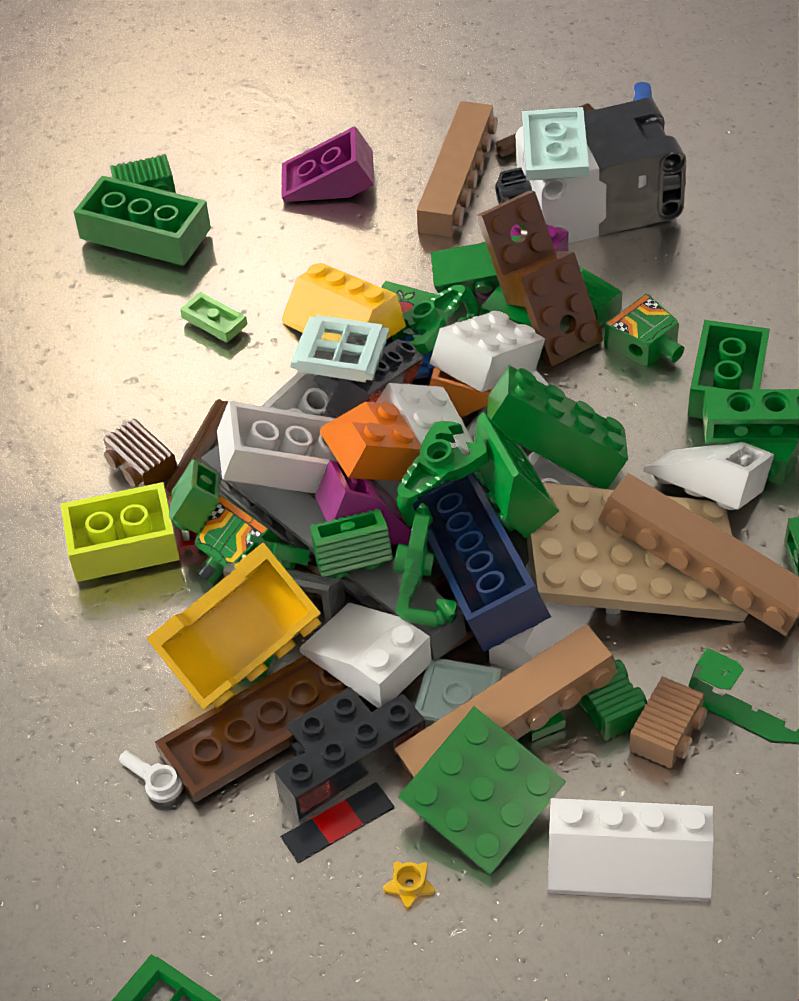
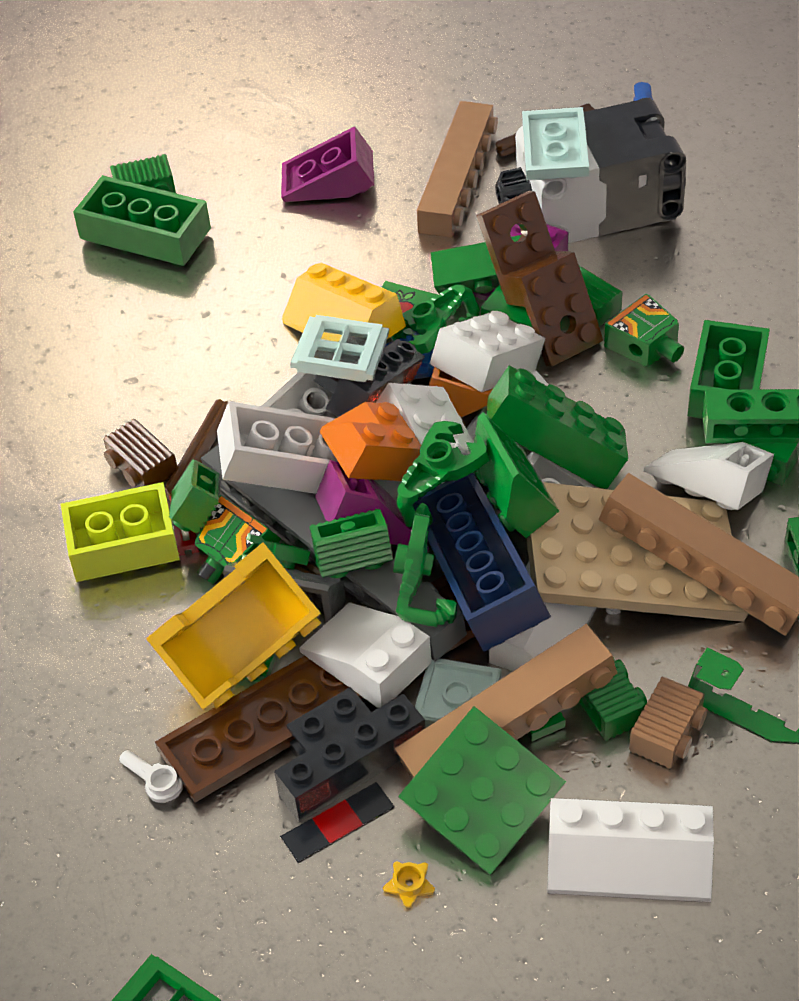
bright green plate [180,291,248,343] -> none

